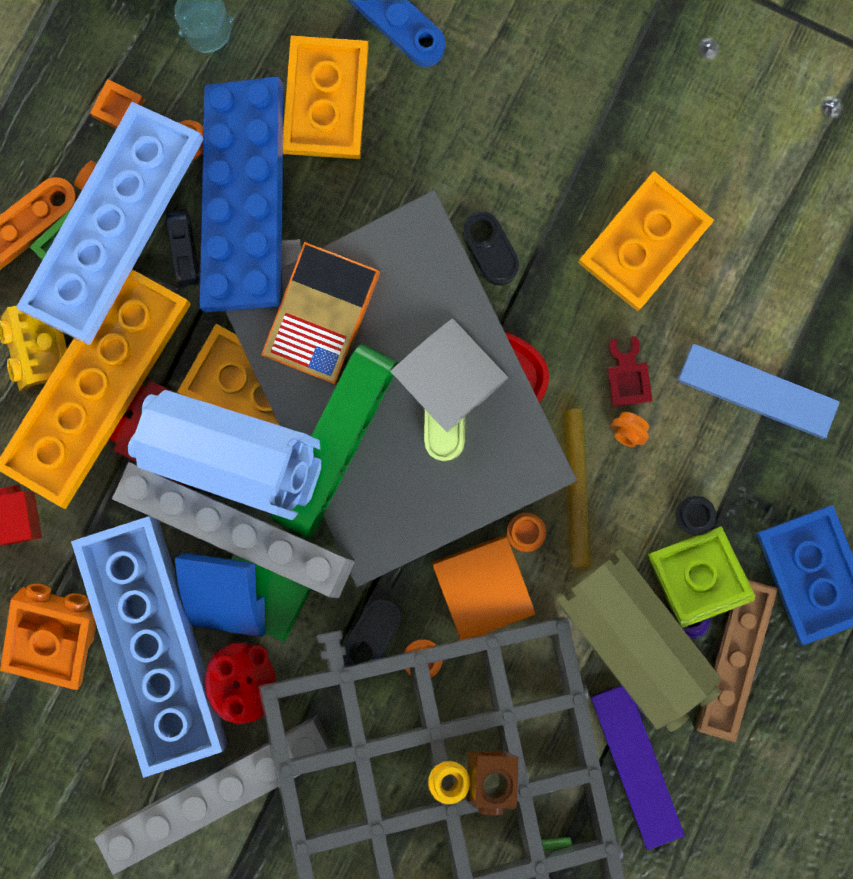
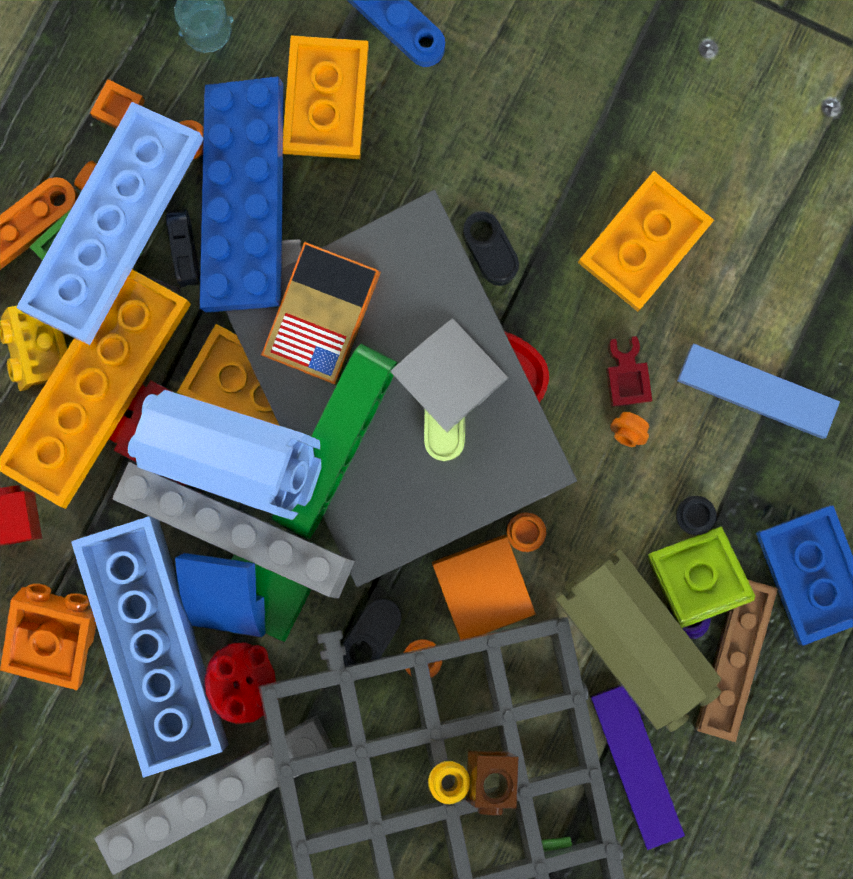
clear yellow piece [564,409,591,567] -> none

